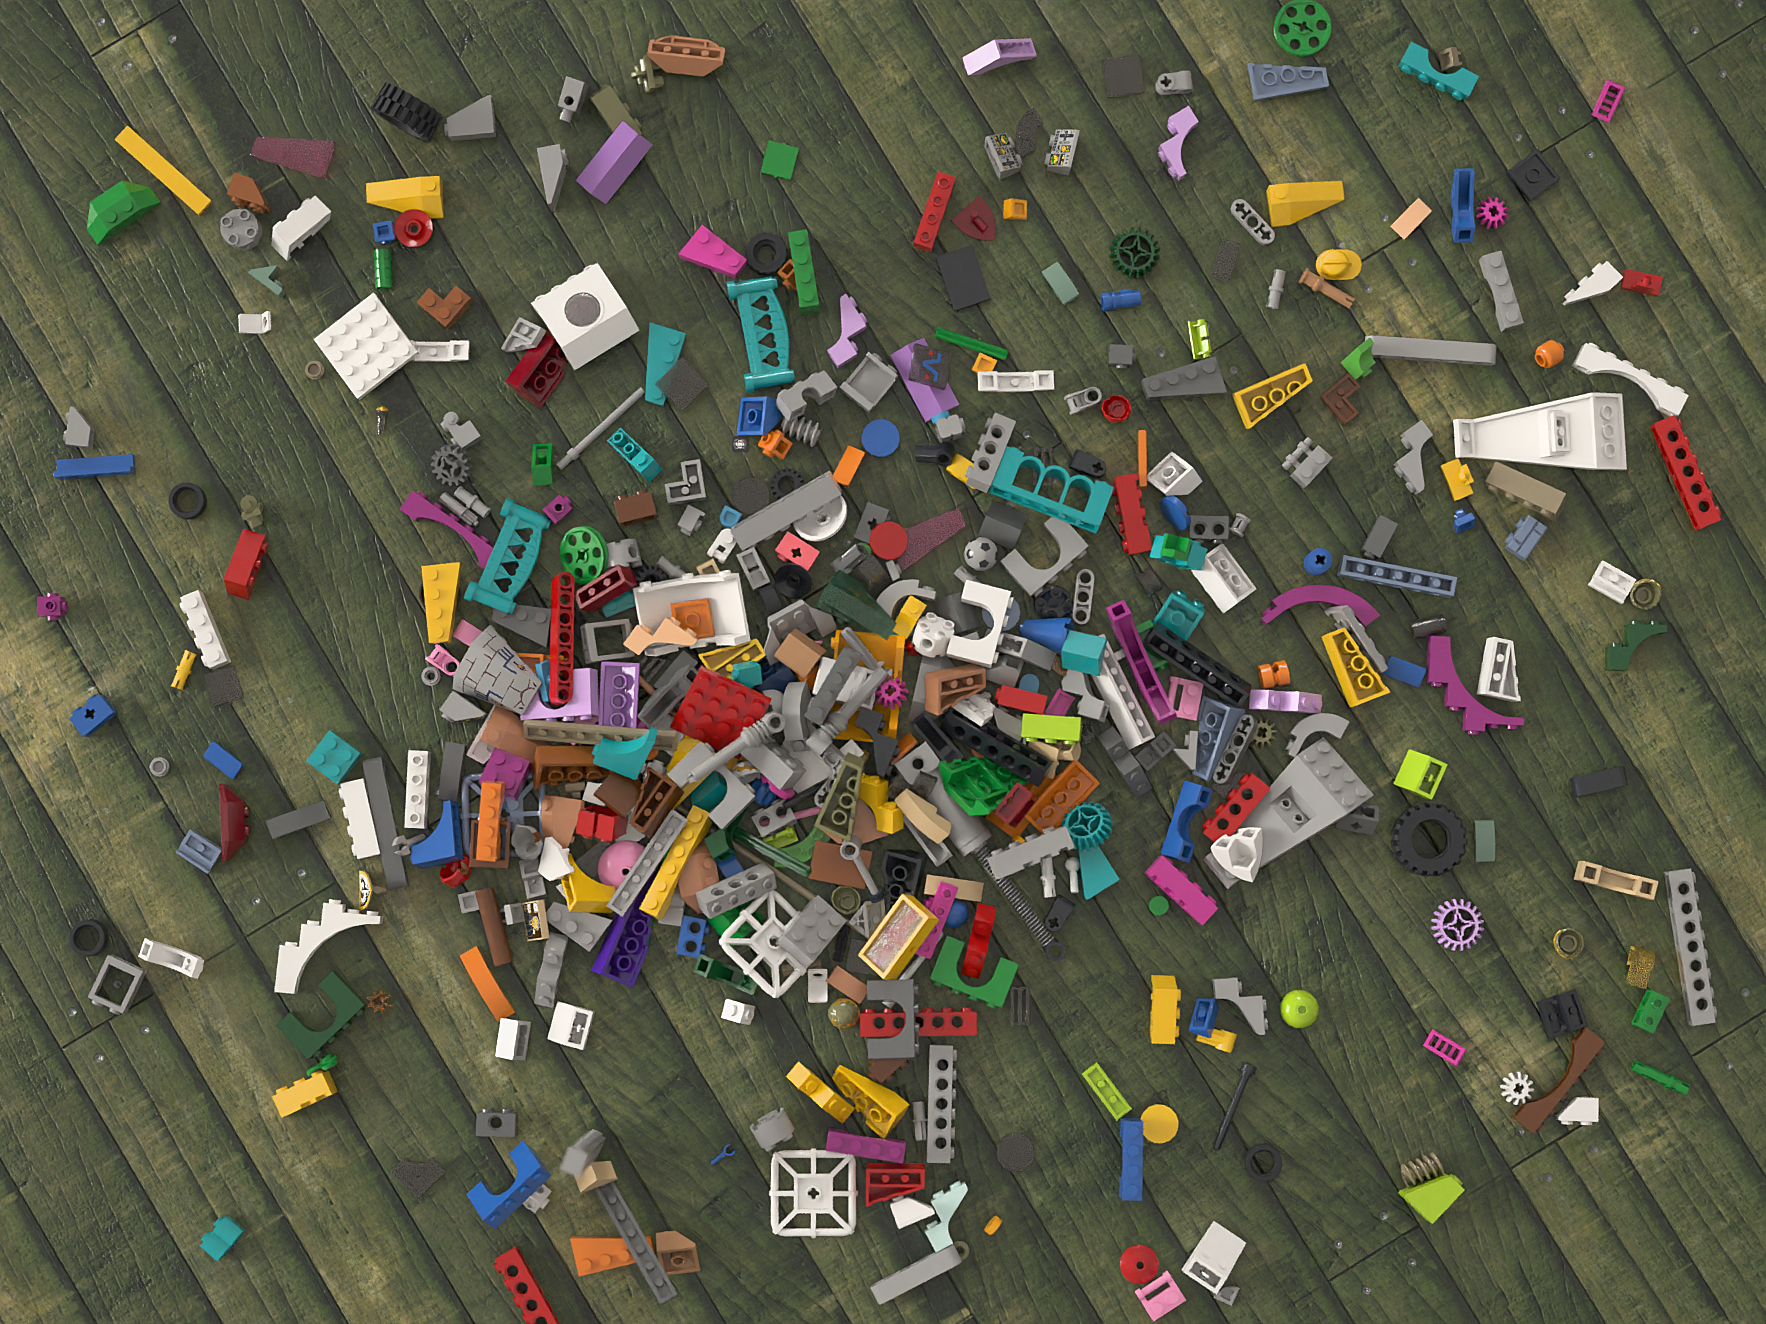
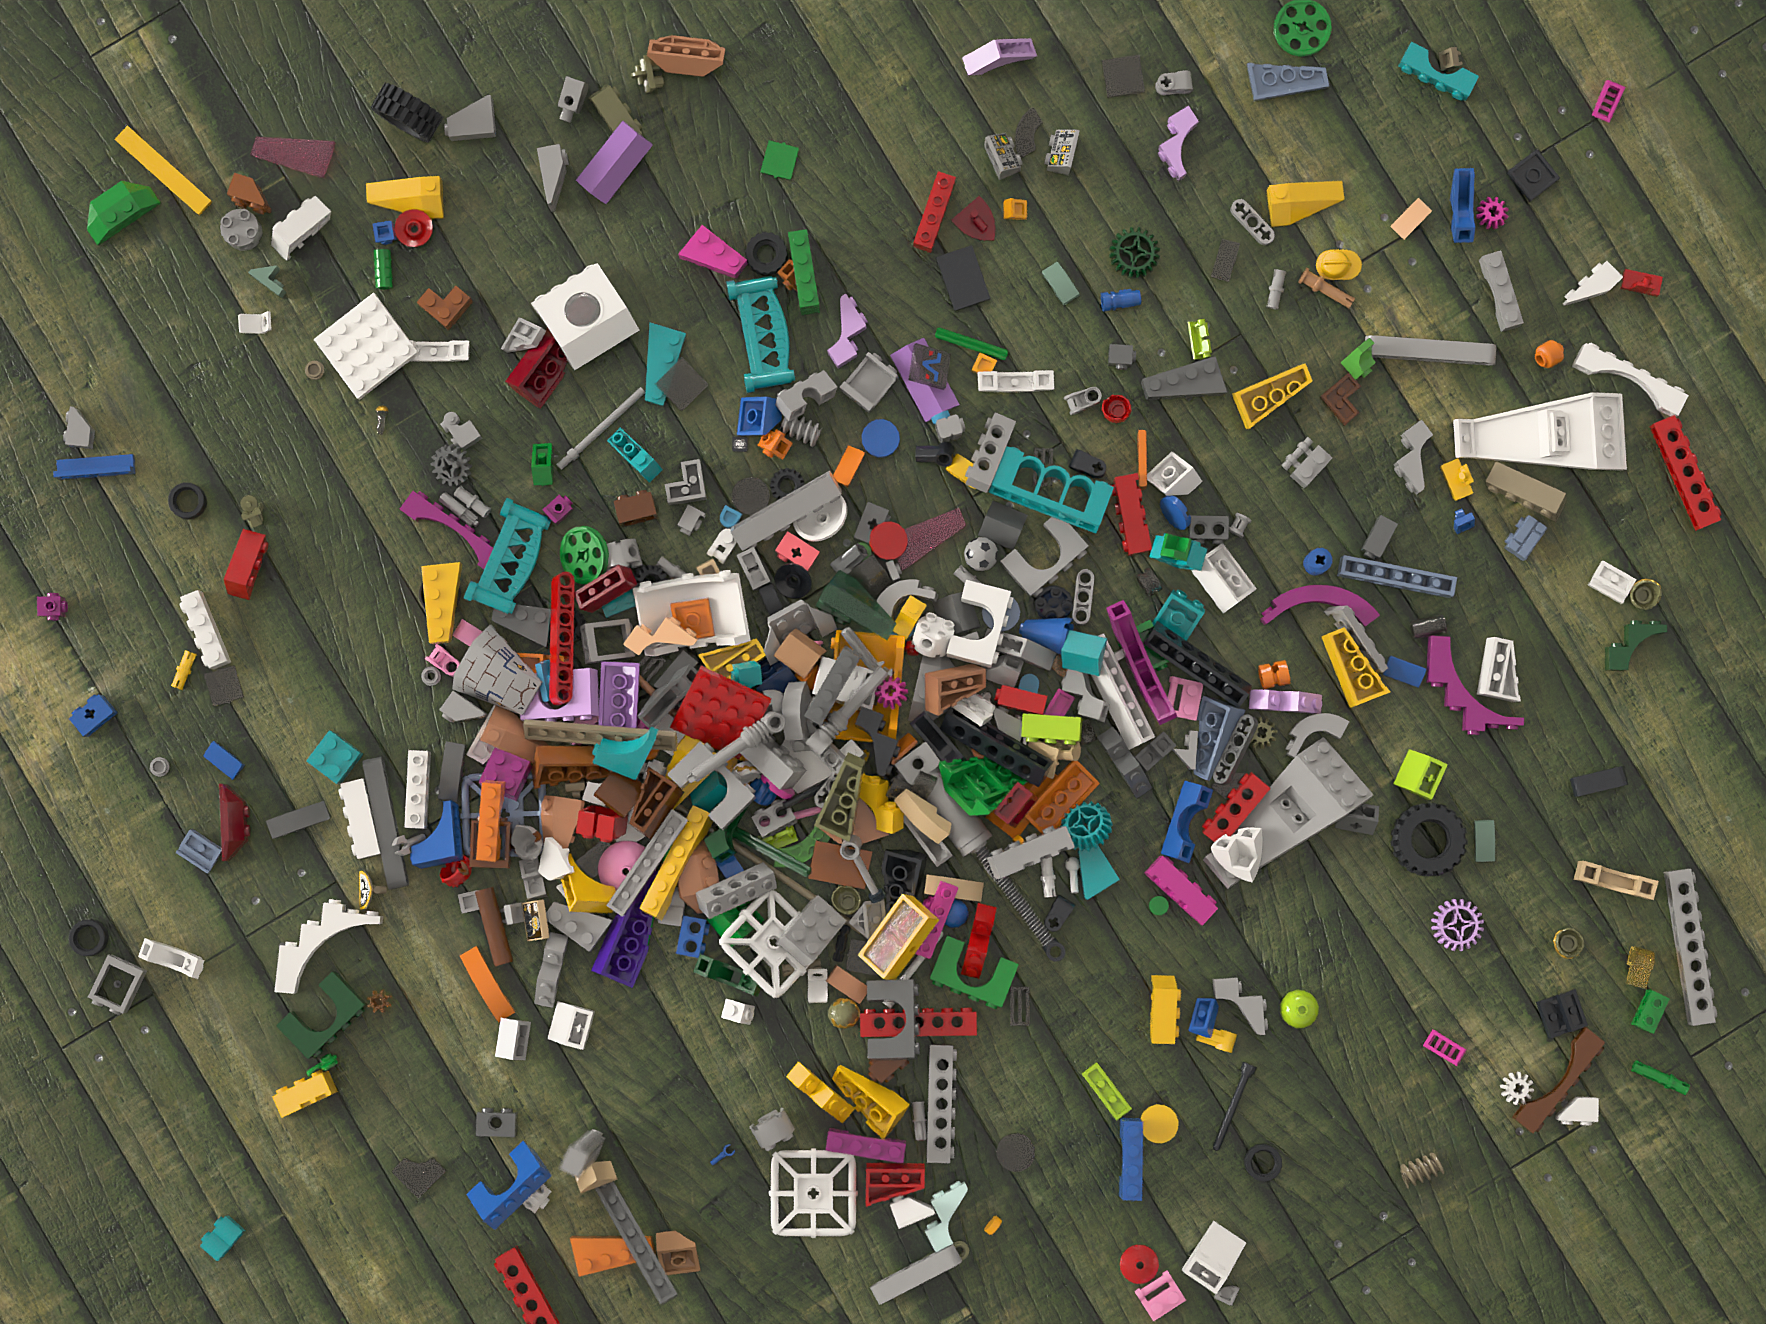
lime slope [1398,1173,1464,1224] -> none

